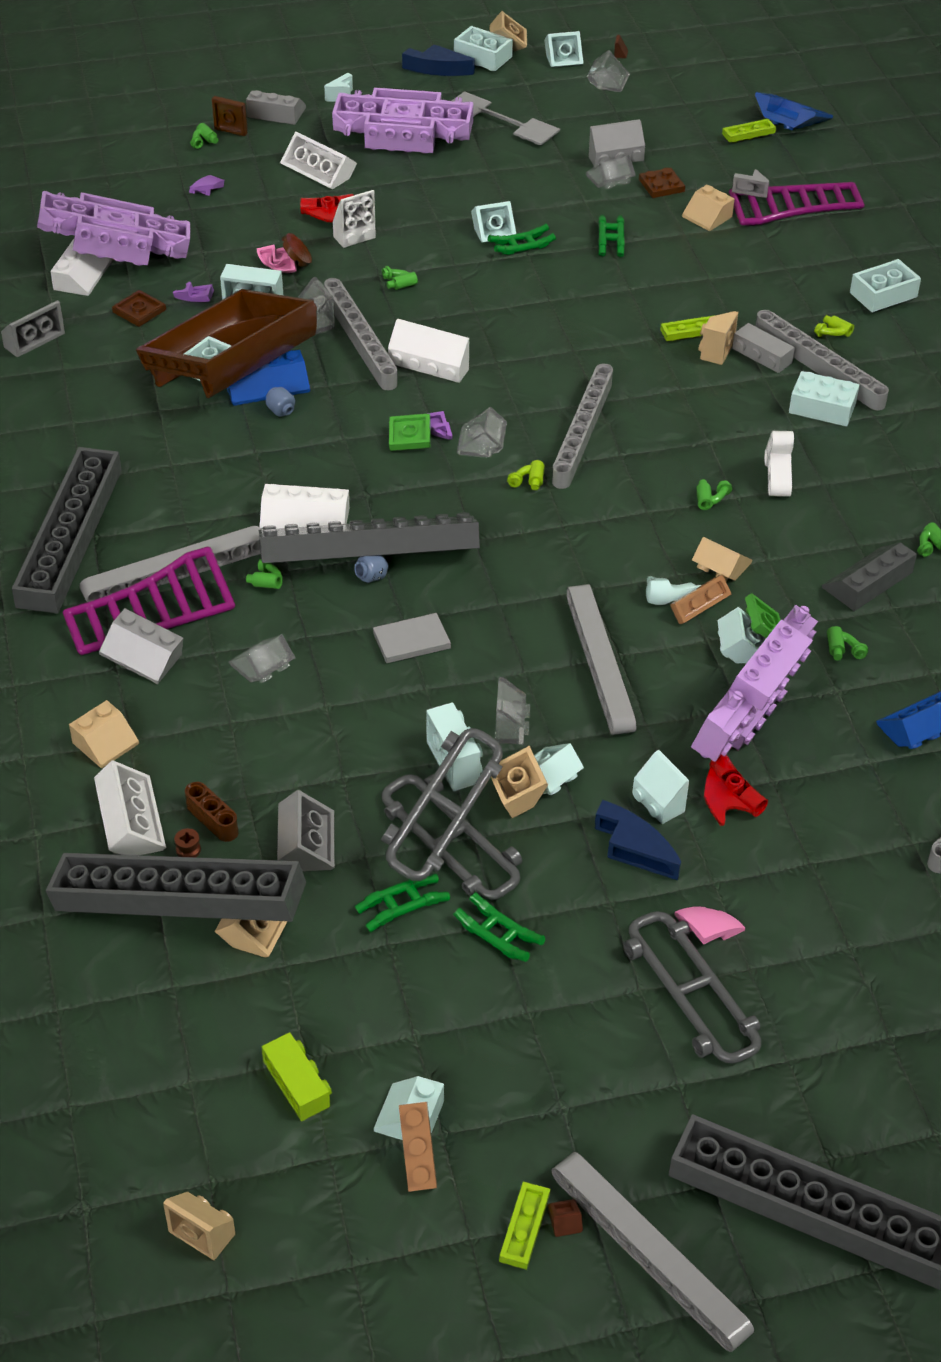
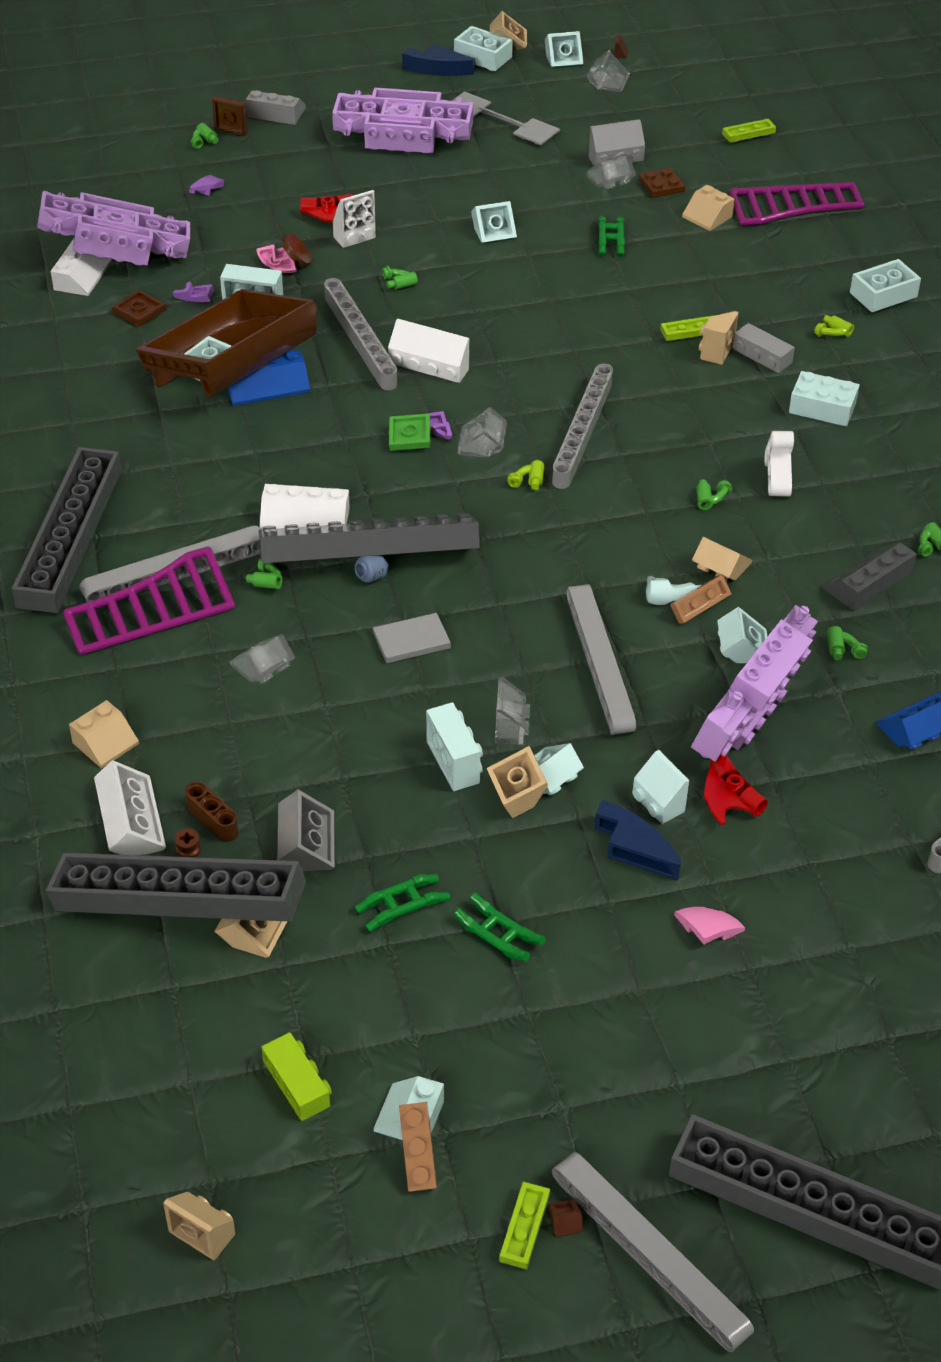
light grey slope [1,300,65,358] -> none
slope [99,608,183,684] -> none
sand blue head [266,387,295,417] -> none
white slope [280,131,357,189] -> none
clear slope [298,277,335,334] -> none
light aqua slope [324,73,353,102] -> none
dark grey bar [381,728,503,881] -> none
dark grey bar [381,774,522,900] -> none
green piece [487,223,556,255] -> none
dark grey bar [623,911,761,1064] -> none
light grey slope [732,169,769,198] -> none
bright green plate [745,593,781,638] -> none
blue slope [755,92,833,130] -> none
light grey beam [755,310,889,411] -> none

